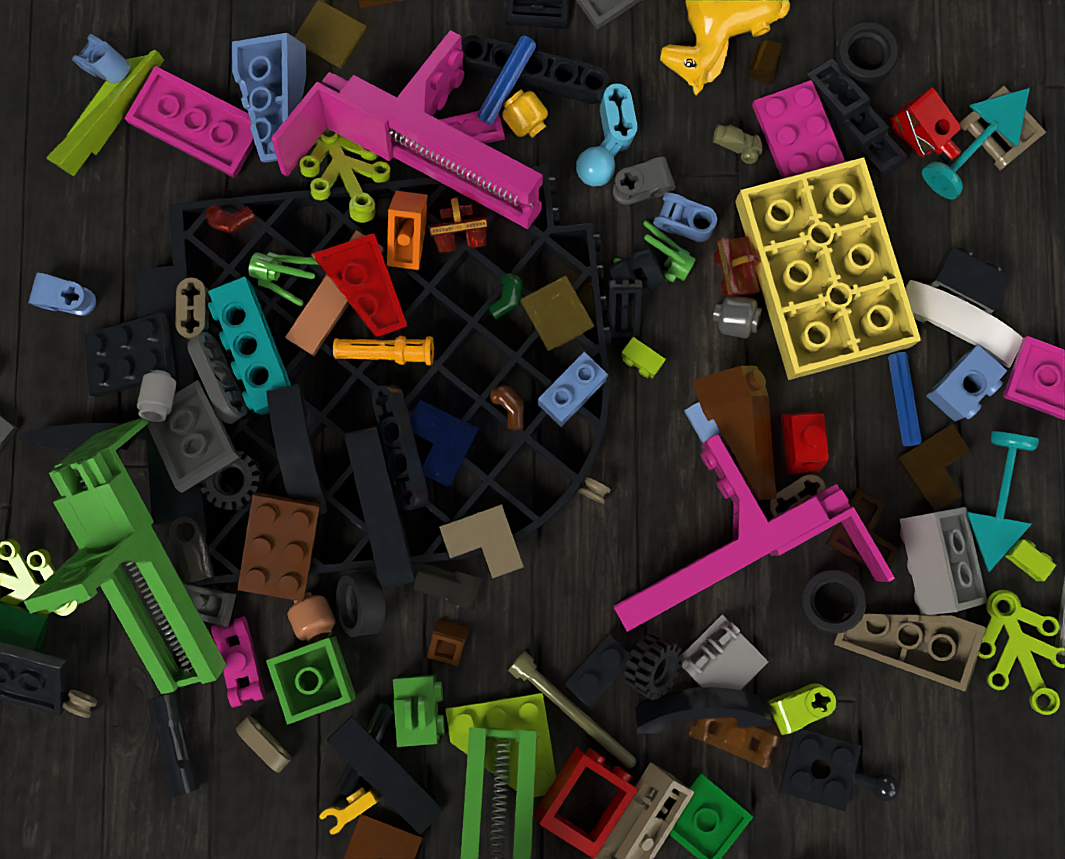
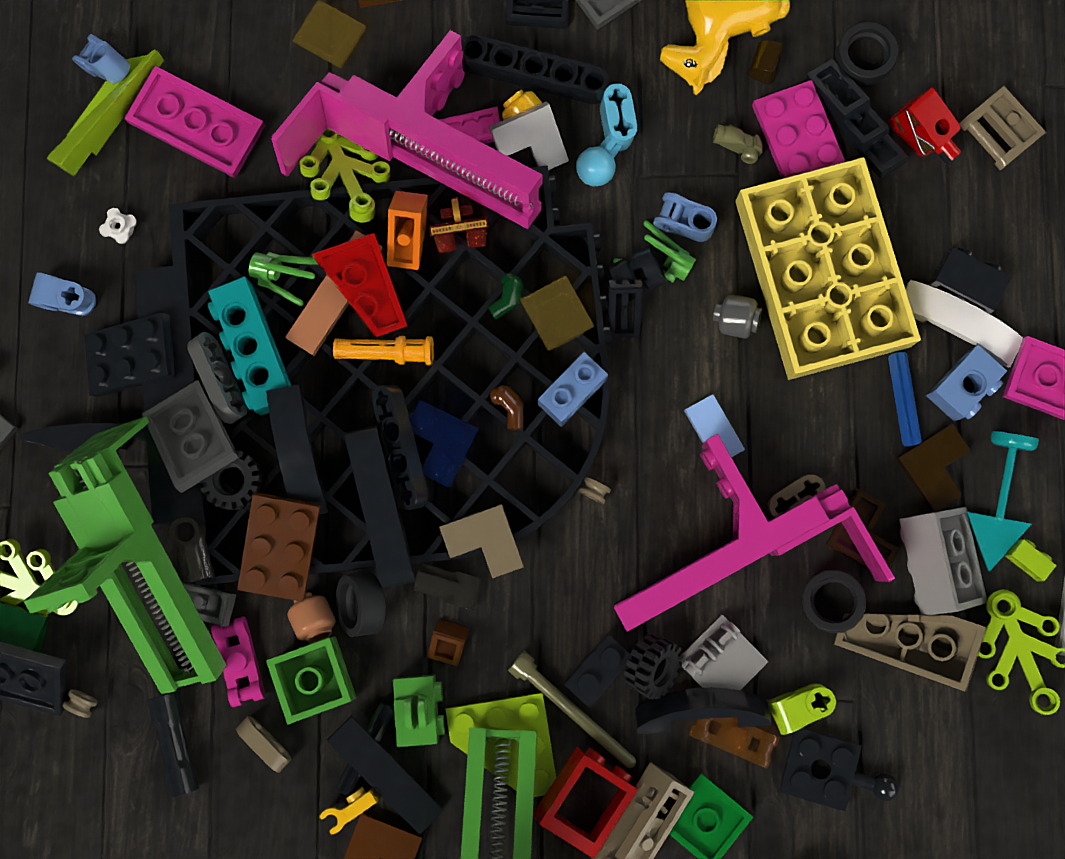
light grey brick [137,370,177,422] -> none
dark tan beam [176,278,209,340] -> none
clear red arm [205,206,256,233] -> none
medium blue wedge [232,33,306,163] -> none
blue axle [477,35,536,125] -> none
dark grey piece [612,157,676,205] -> none
lime piece [621,337,666,378] -> none
reddish brown wedge [692,366,776,502] -> none
clear red hips [714,237,761,296] -> none
red torso [781,412,829,475] -> none
teal piece [922,88,1030,200] -> none
none -> white plate [99,208,137,244]
none -> light grey tile [489,101,569,170]

